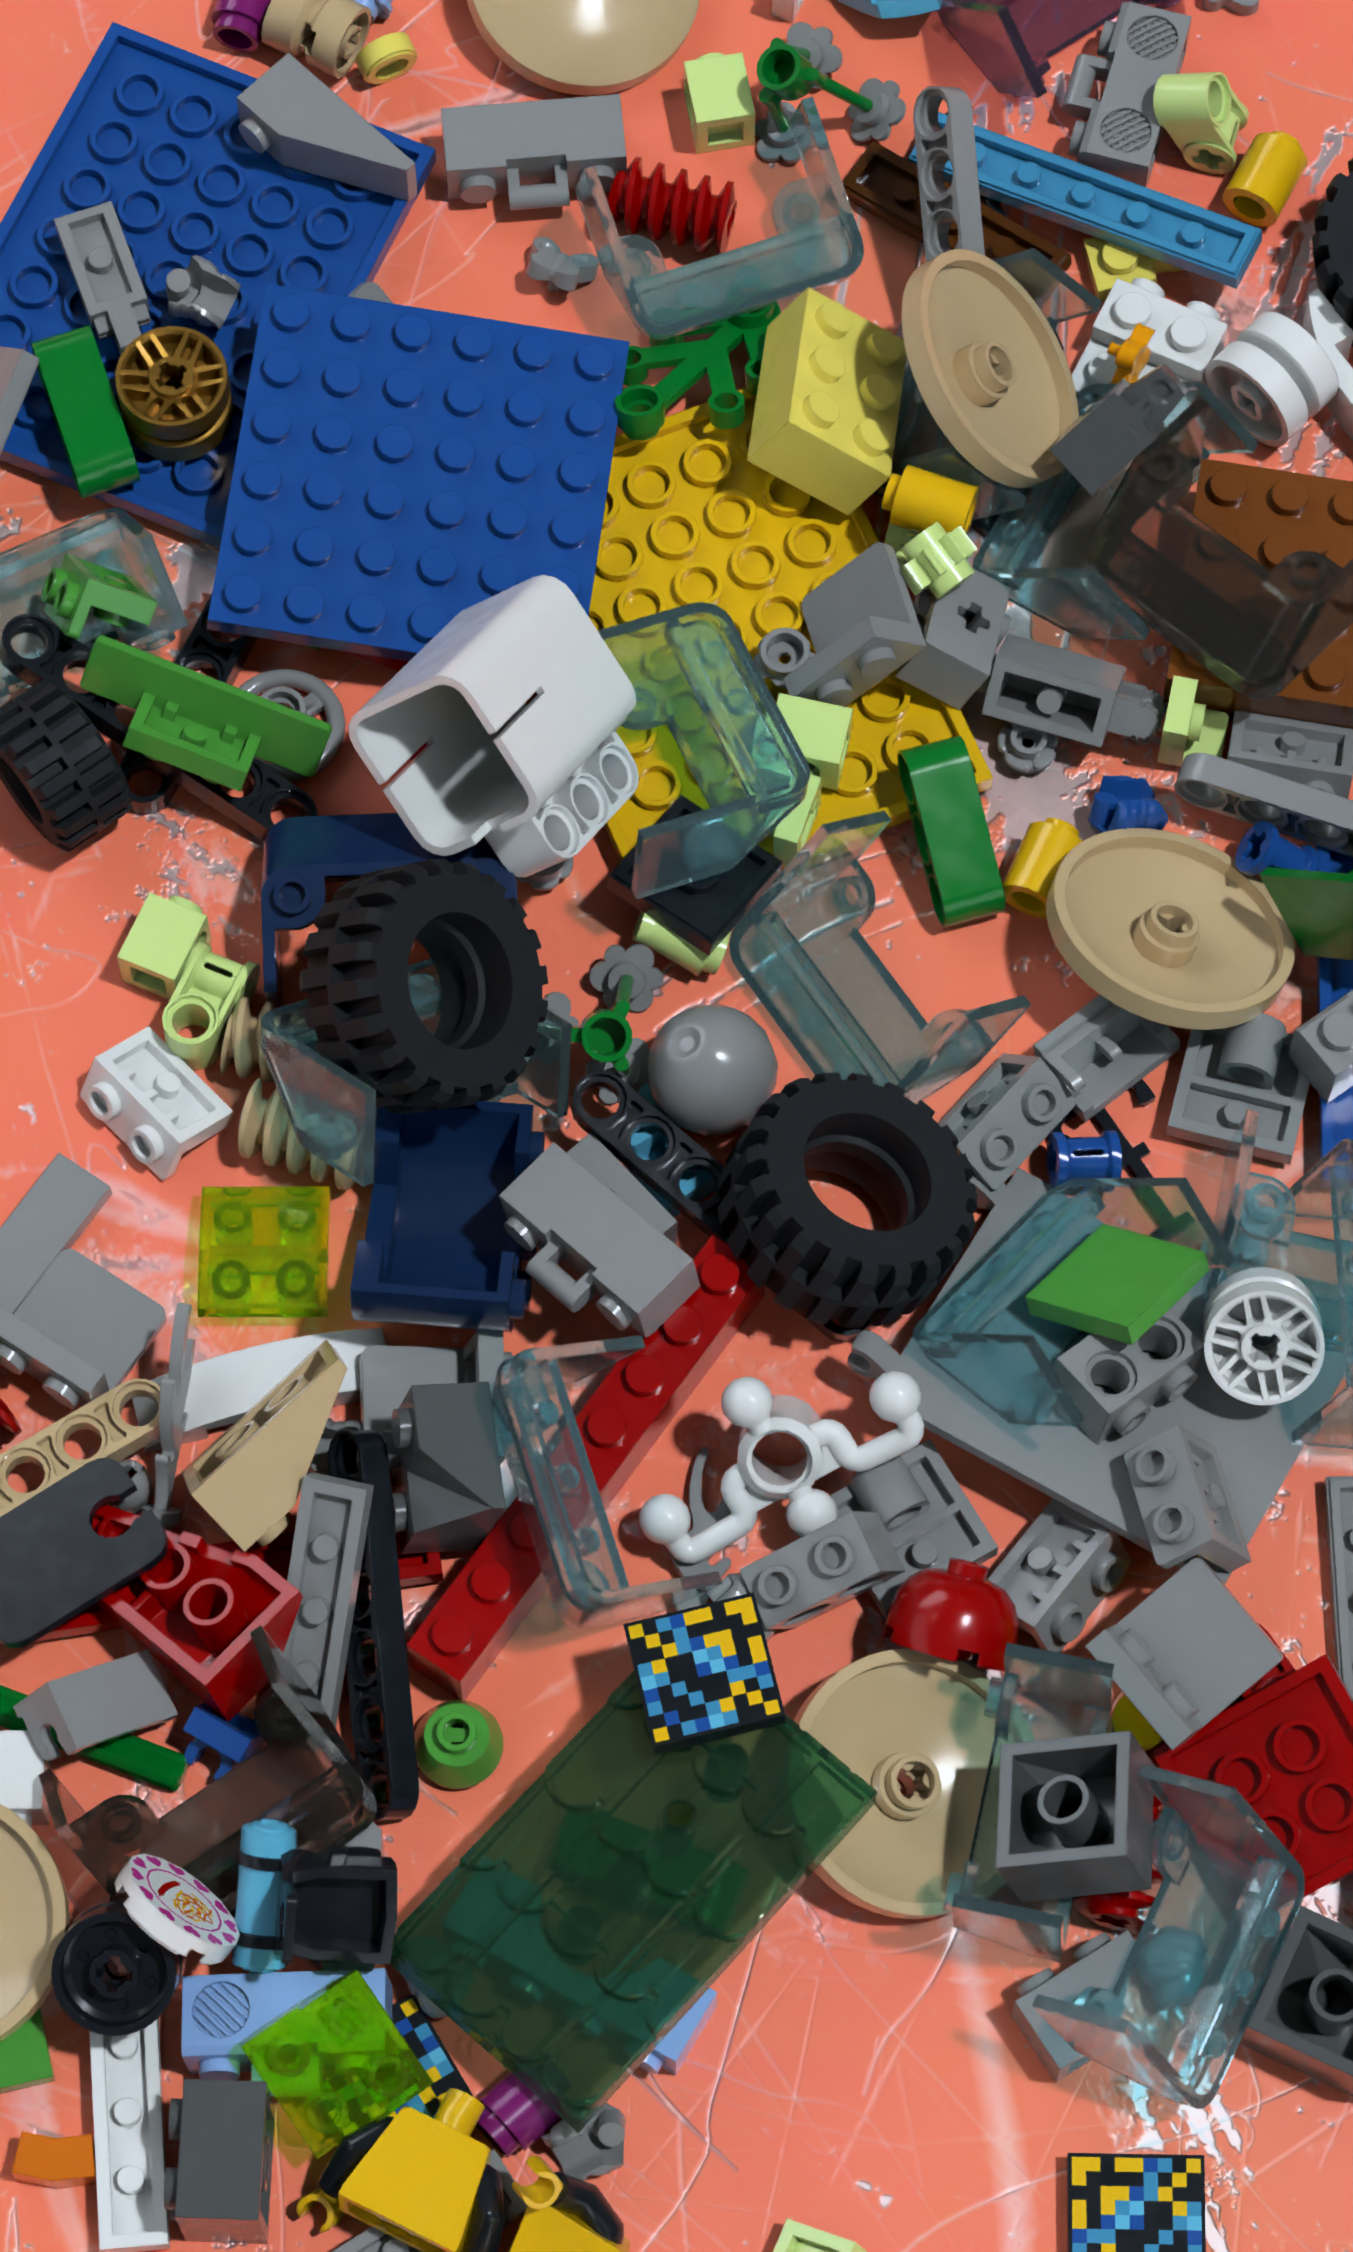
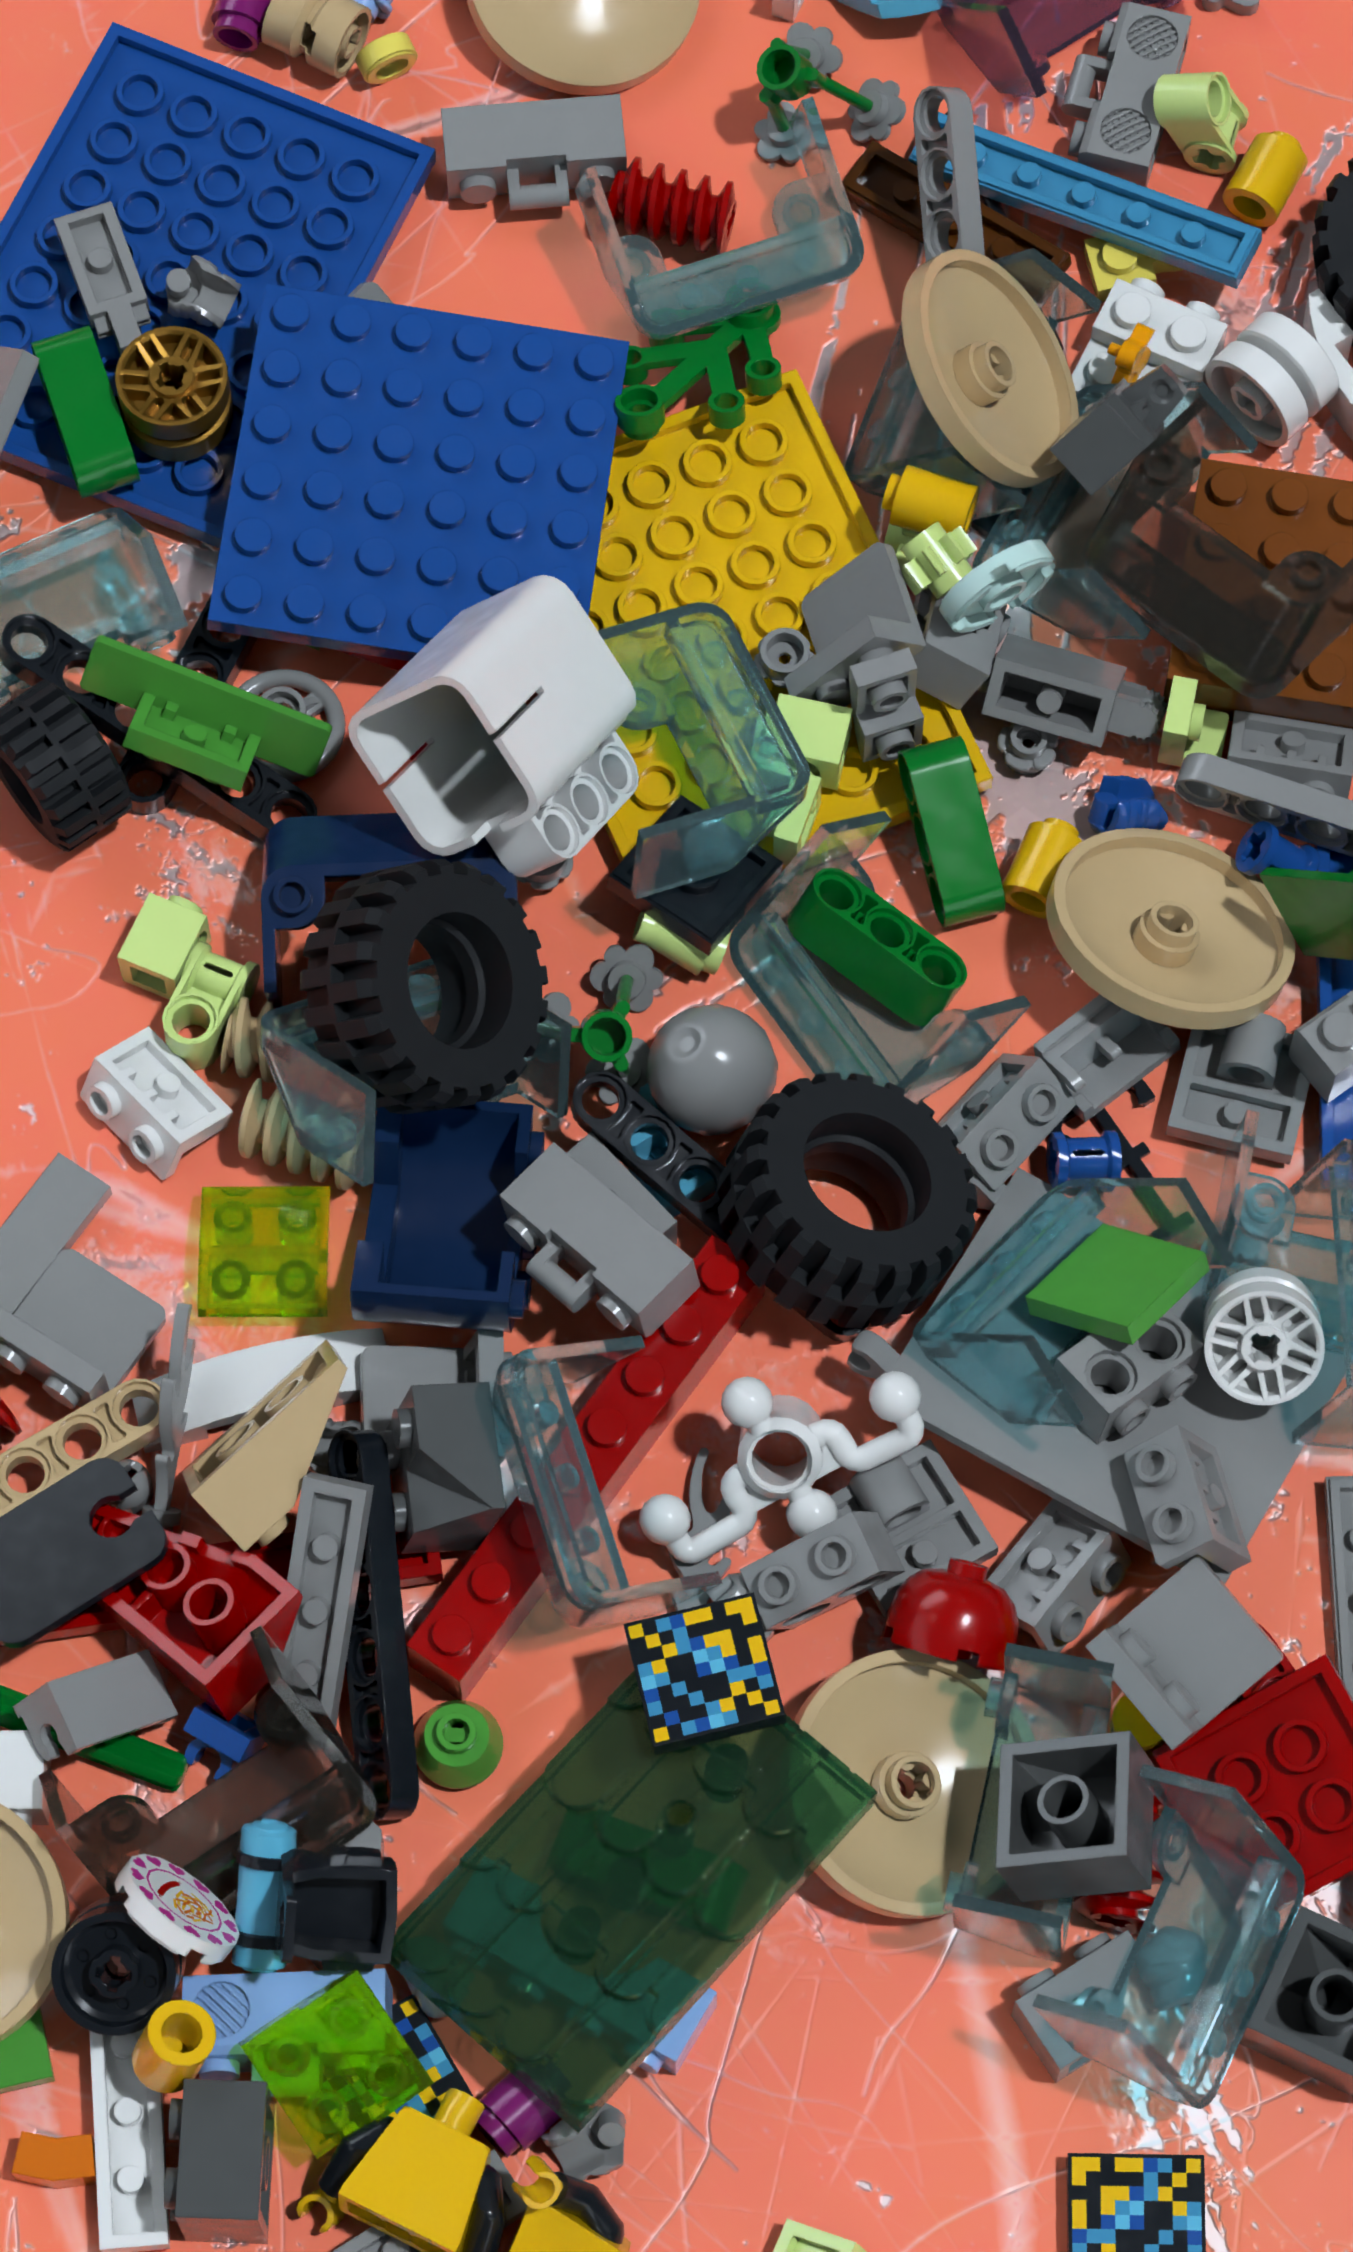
bright green bracket [41,553,158,640] -> none
light grey slope [236,52,418,201] -> none
light grey piece [526,237,599,291] -> none
yellowish green brick [684,52,755,154] -> none
light yellow brick [747,287,907,516] -> none
none -> yellow brick [132,2000,216,2093]
none -> green beam [787,868,967,1027]
none -> light grey slope [849,647,924,763]
none -> light aqua tile [939,539,1056,633]

